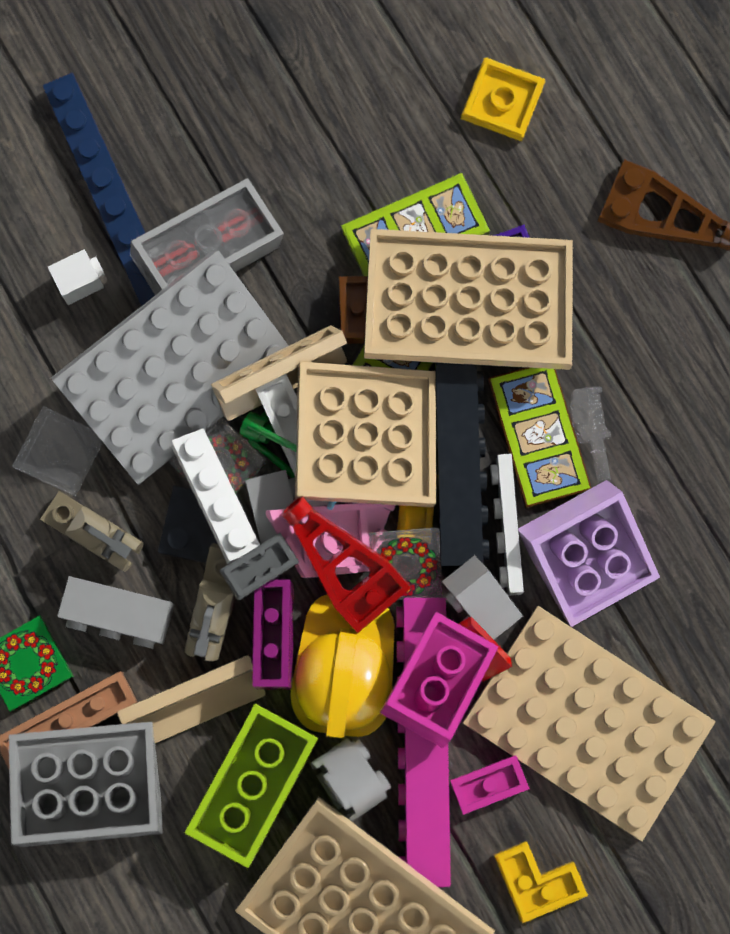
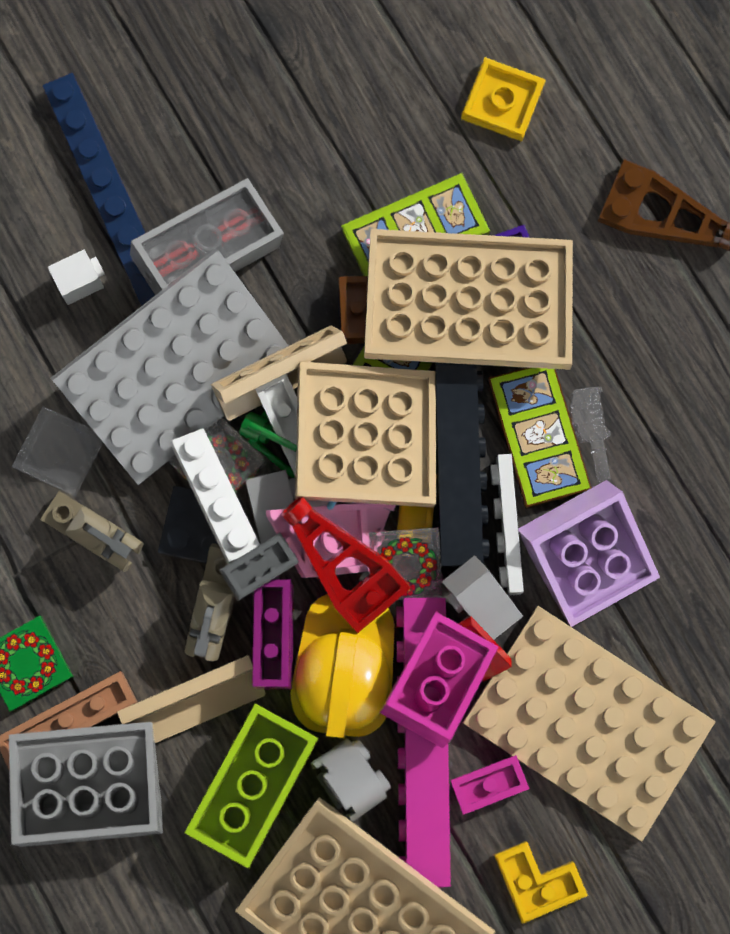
light grey brick [58,576,174,649] -> none

